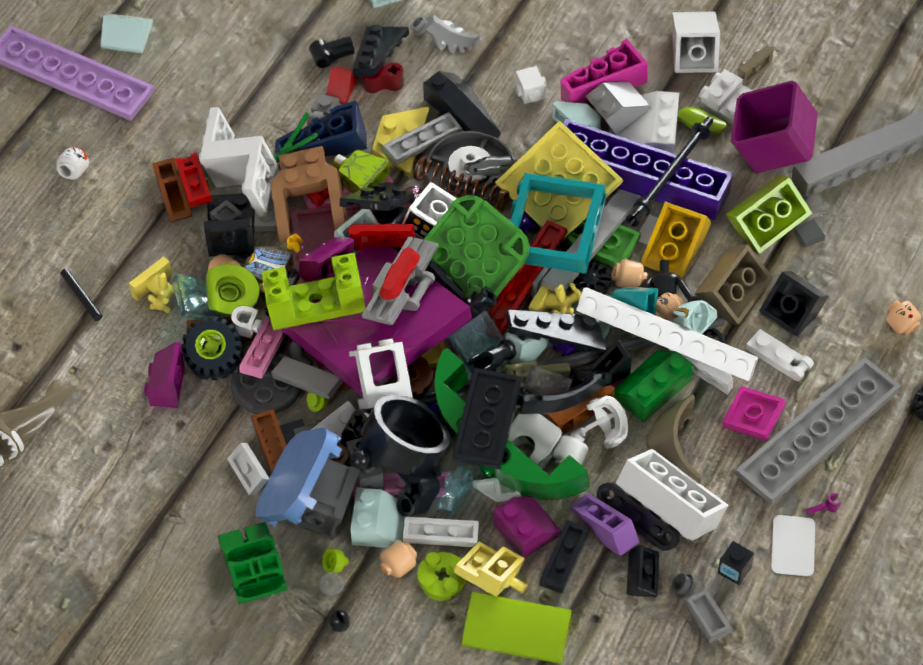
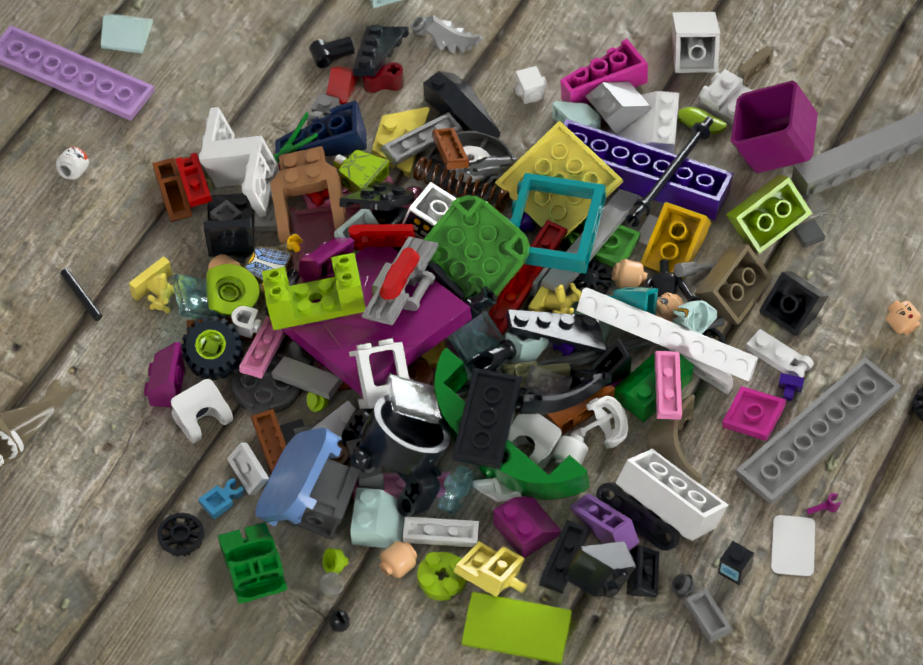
none -> black wheel [157,513,204,557]
none -> white piece [171,379,233,443]
none -> dark azure plate [198,478,244,519]
none -> clear tile [387,374,441,423]
none -> dark orange plate [432,128,469,170]
none -> black slope [563,541,636,597]
none -> bright pink tile [654,351,682,420]
none -> light grey axle [674,261,713,277]
none -> dark purple tile [778,373,804,401]

